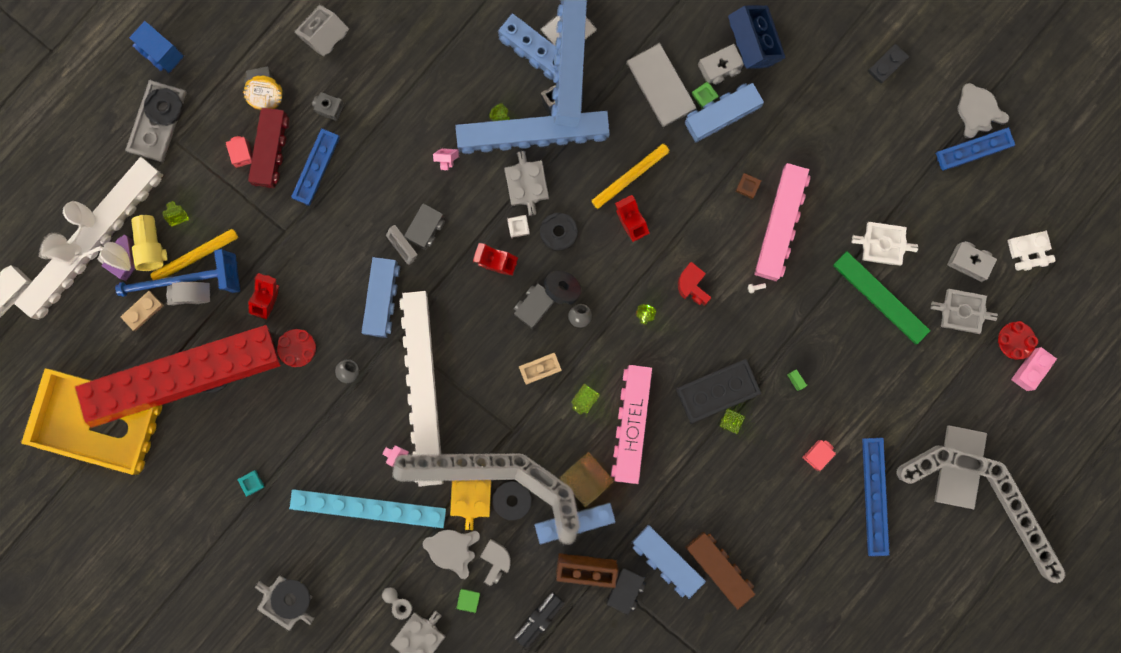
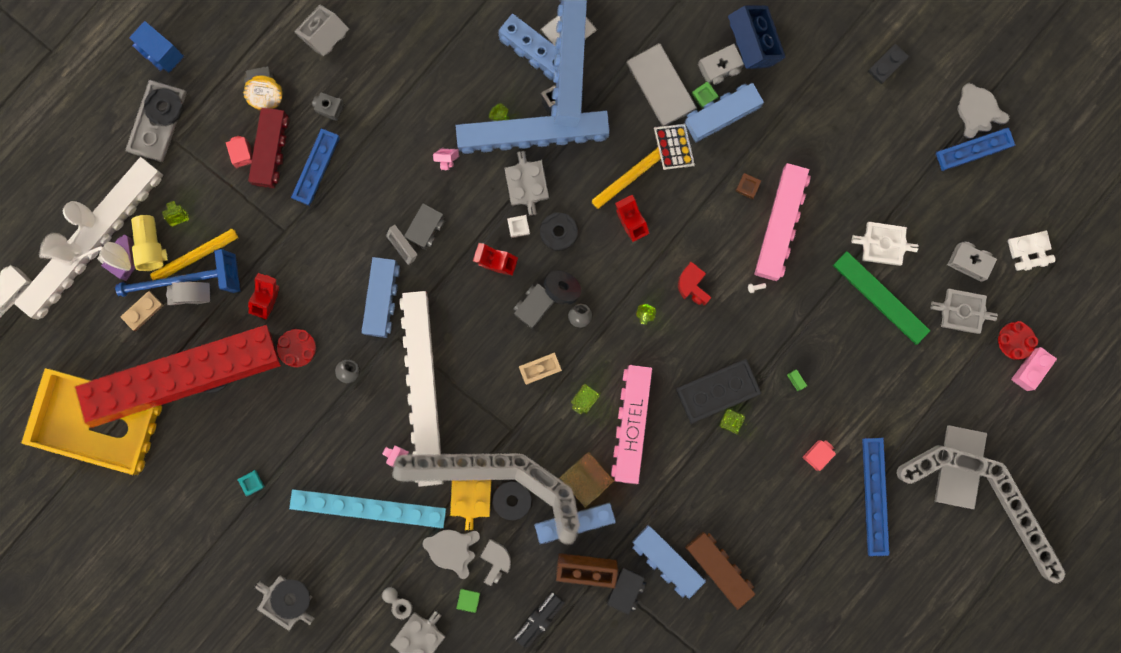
none -> sticker [654,124,695,170]

